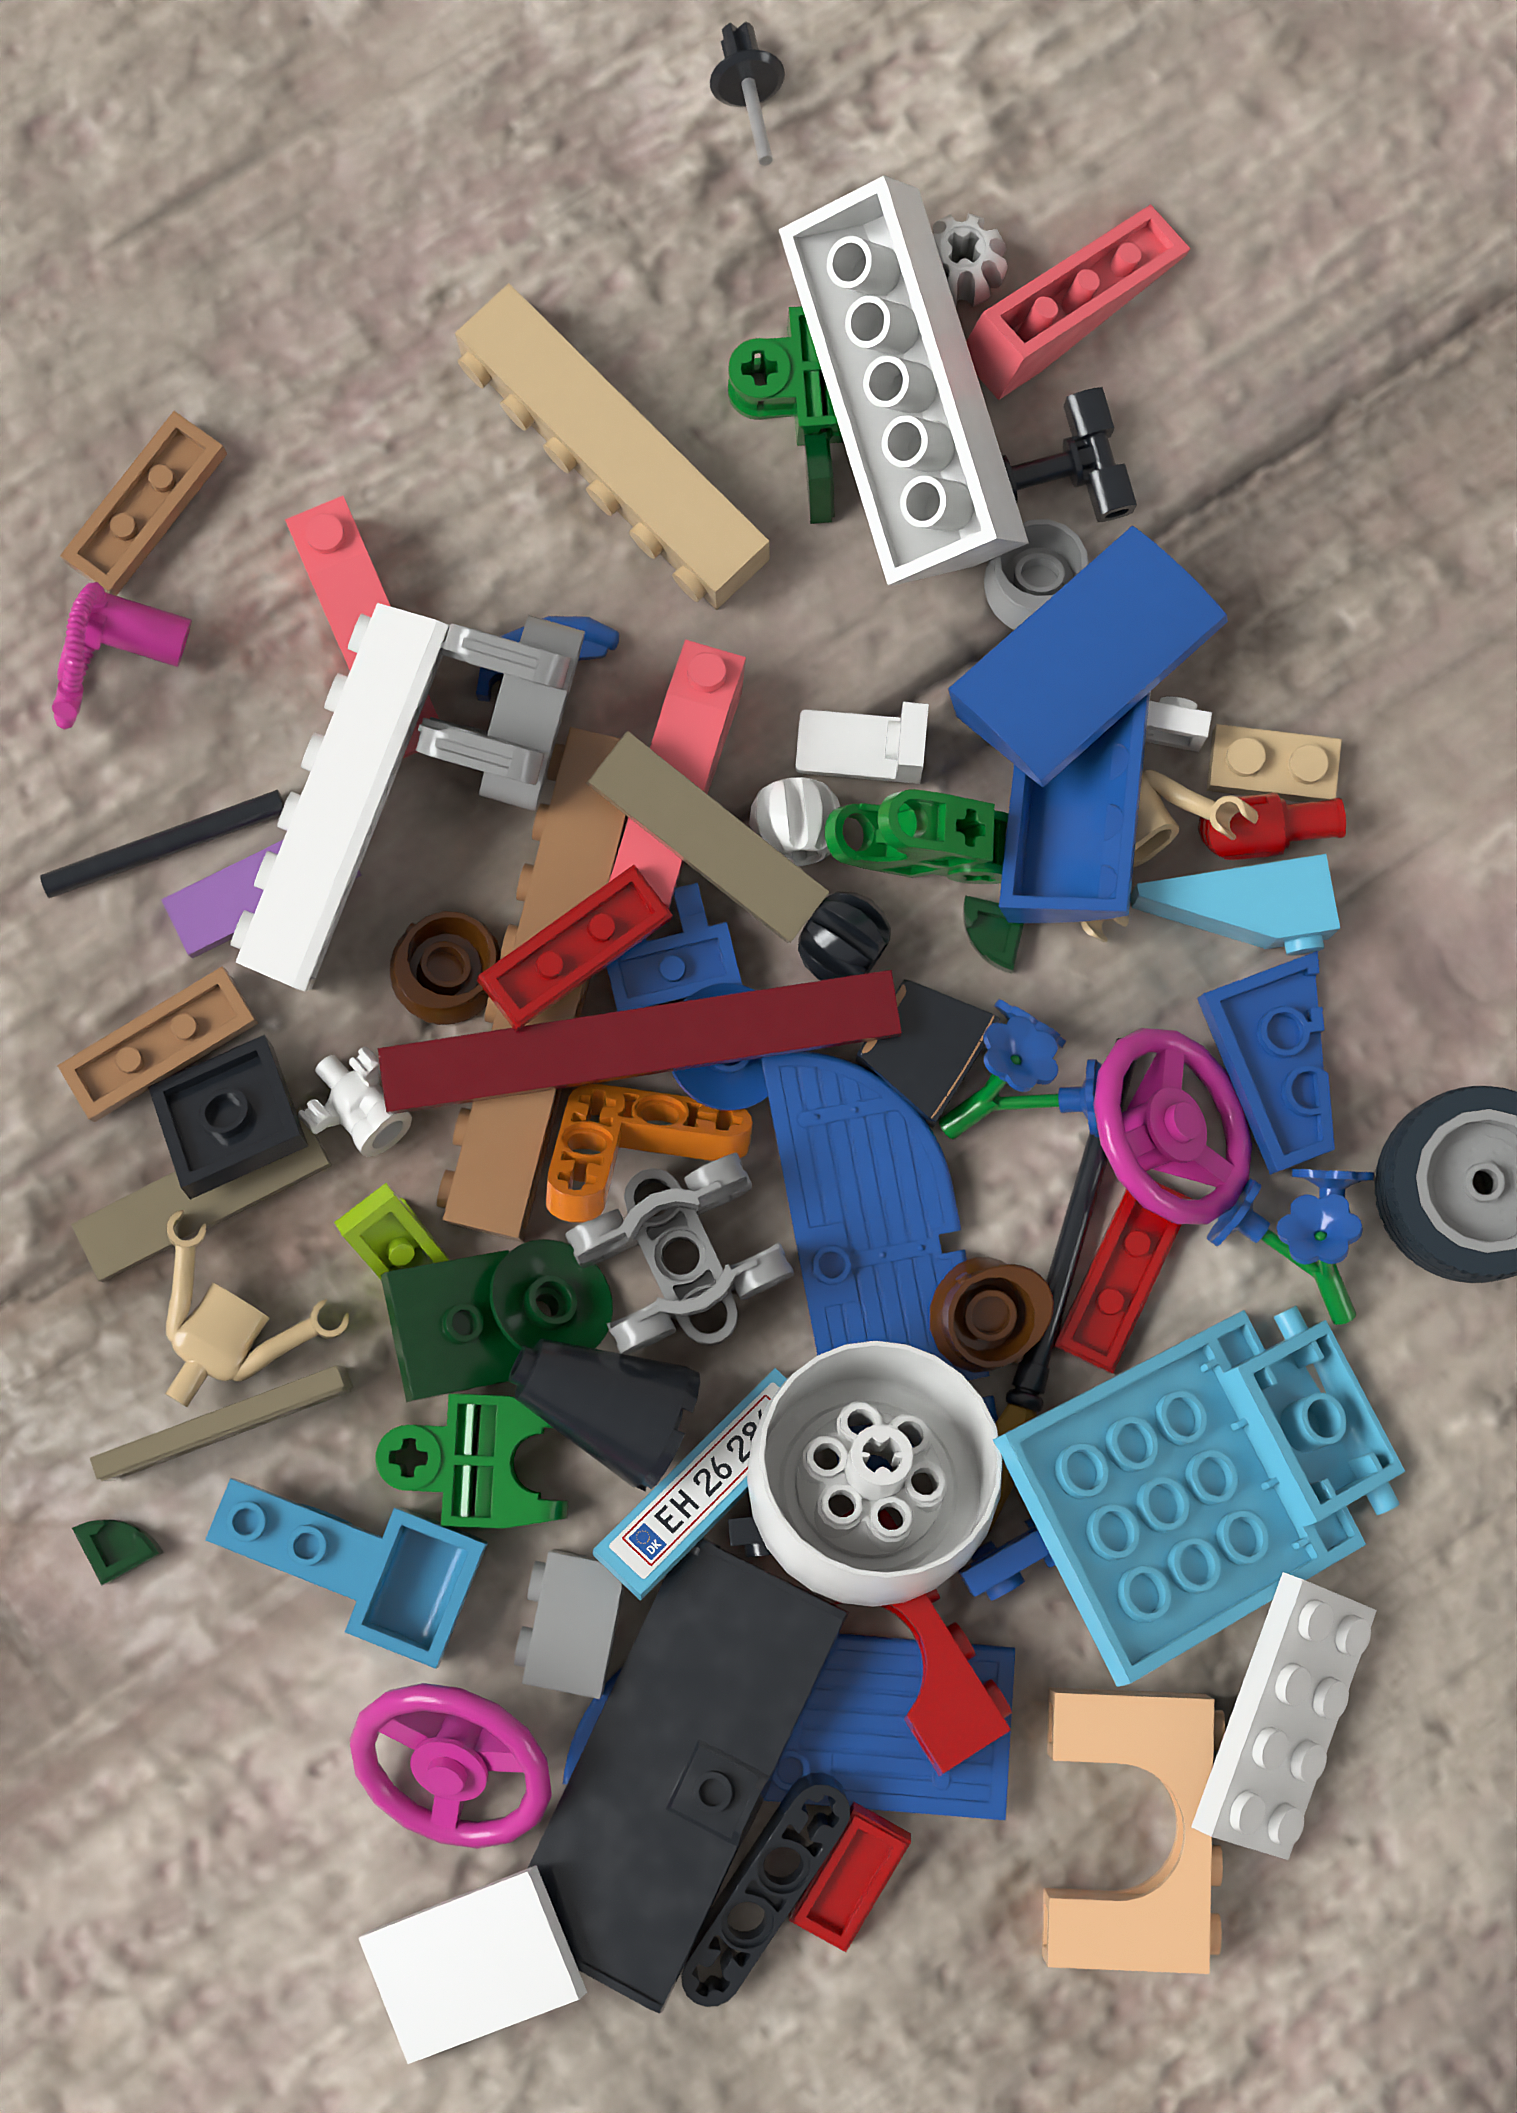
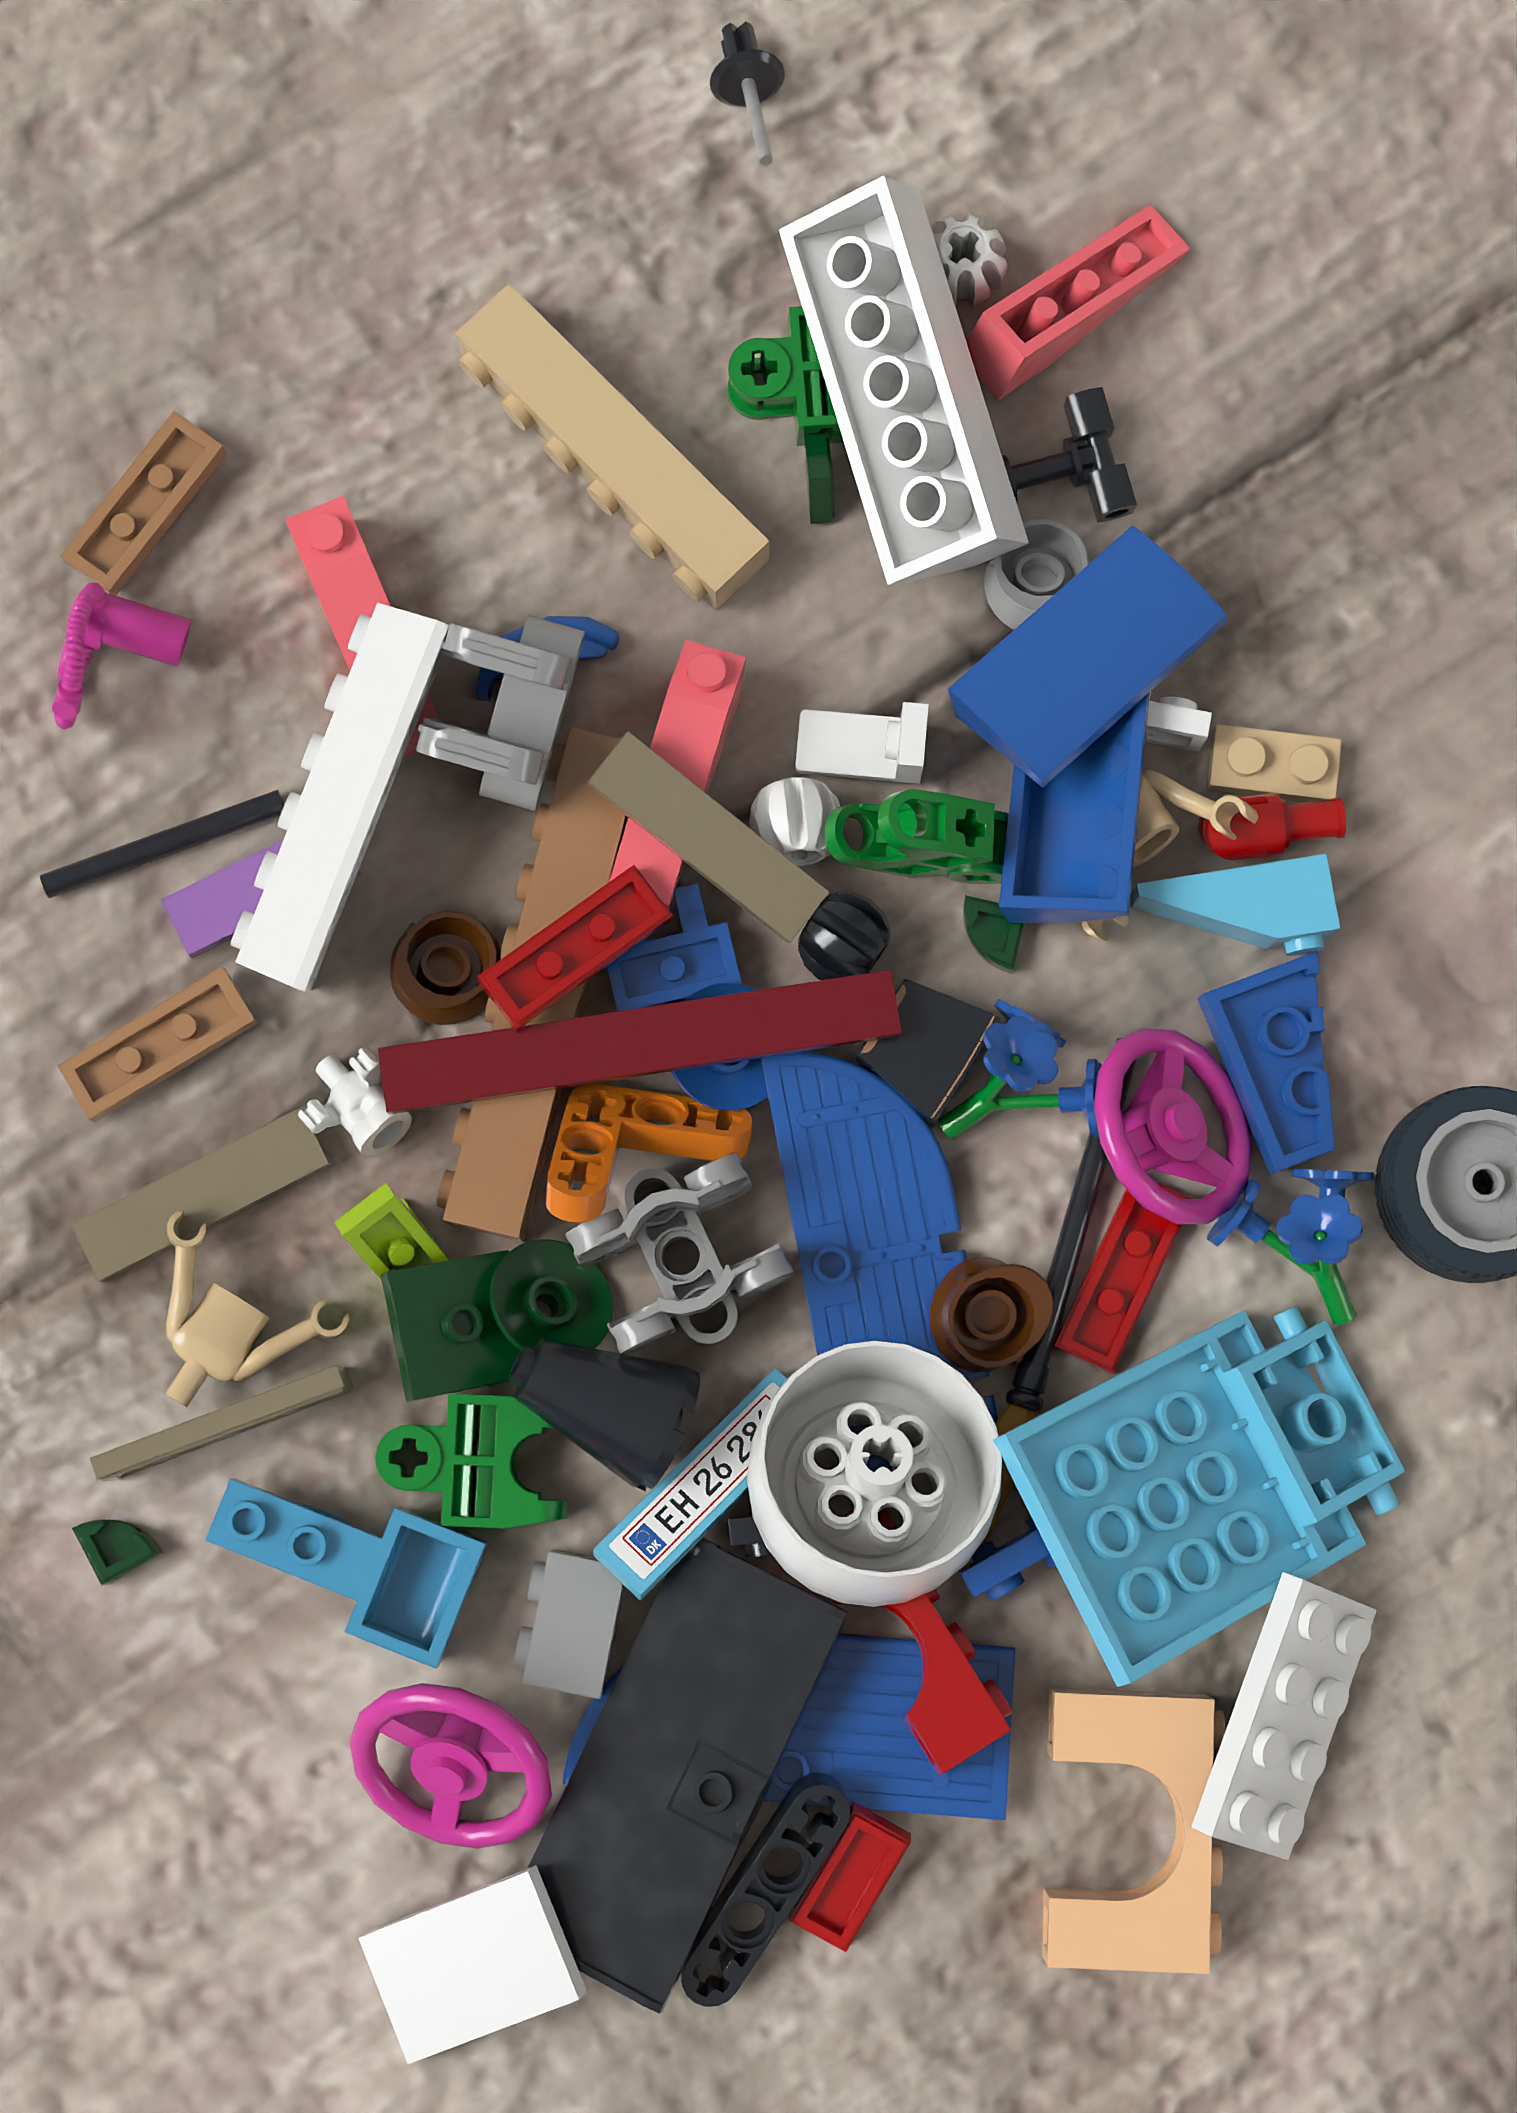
black plate [148,1034,308,1200] -> none

